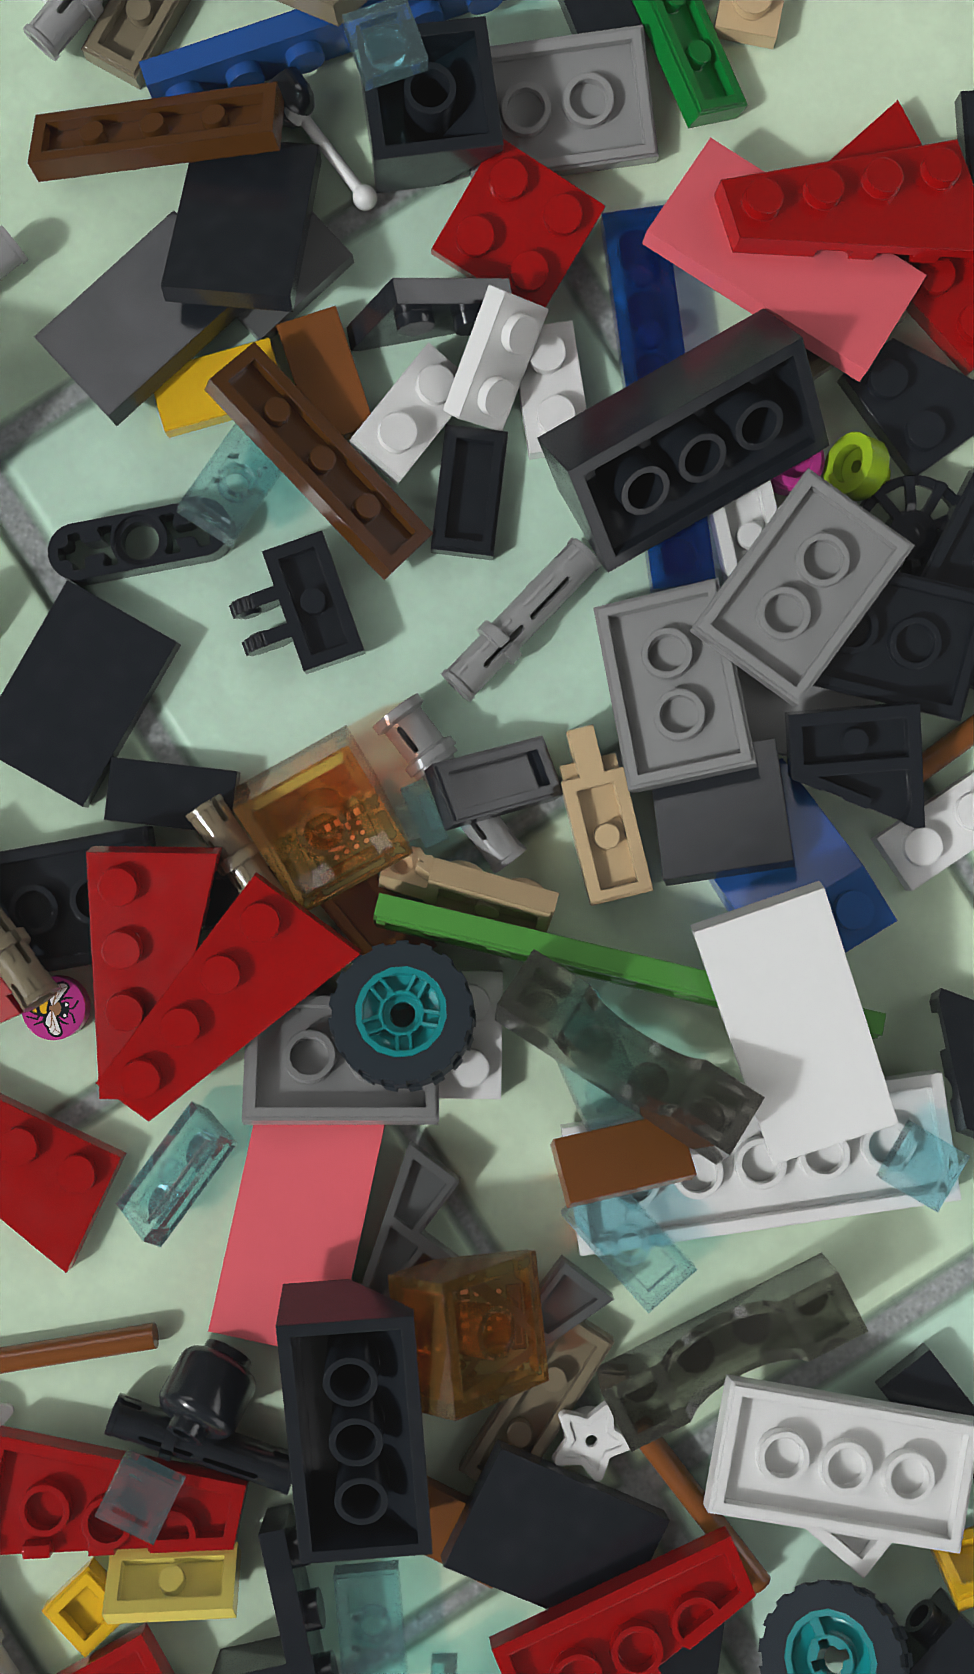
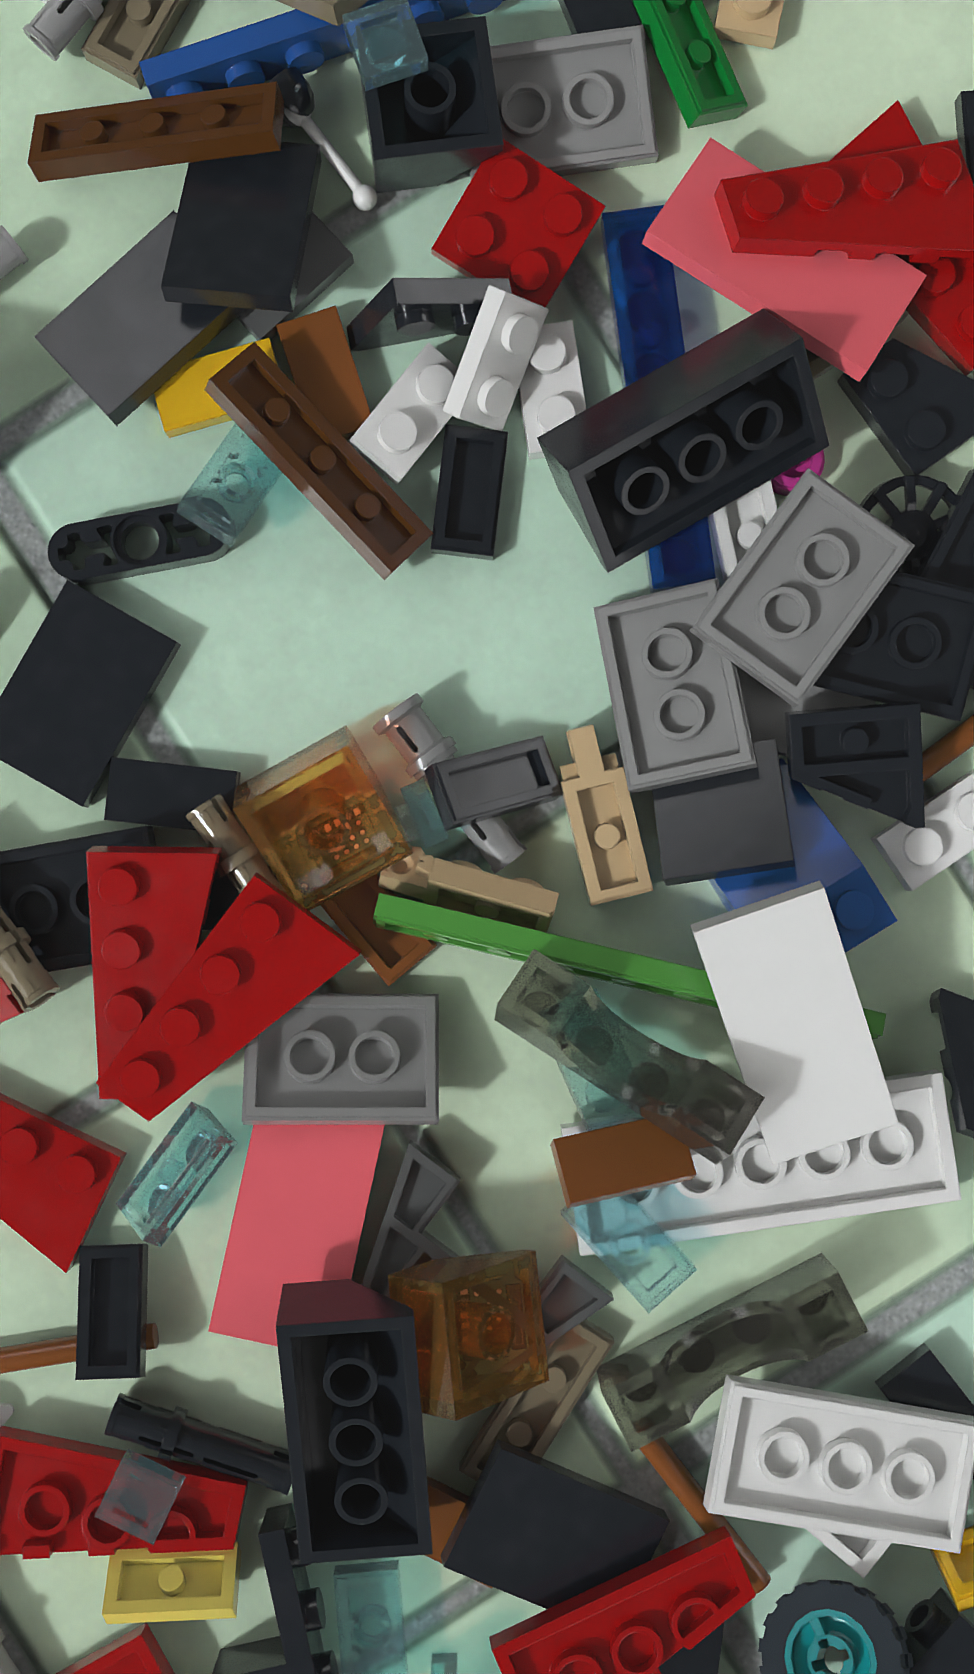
tile [22,975,91,1040] -> none
yellow tile [41,1557,120,1657] -> none
black head [159,1339,256,1446] -> none
black hinge [229,530,366,674] -> none
black wheel [328,940,476,1092] -> none
white plate [439,970,503,1099] -> none
light grey pin [441,538,601,702] -> none
white plate [552,1400,633,1481] -> none
lime tile [823,432,891,501] -> none
clear light blue tile [876,1120,970,1212] -> none
none -> black tile [75,1244,148,1380]

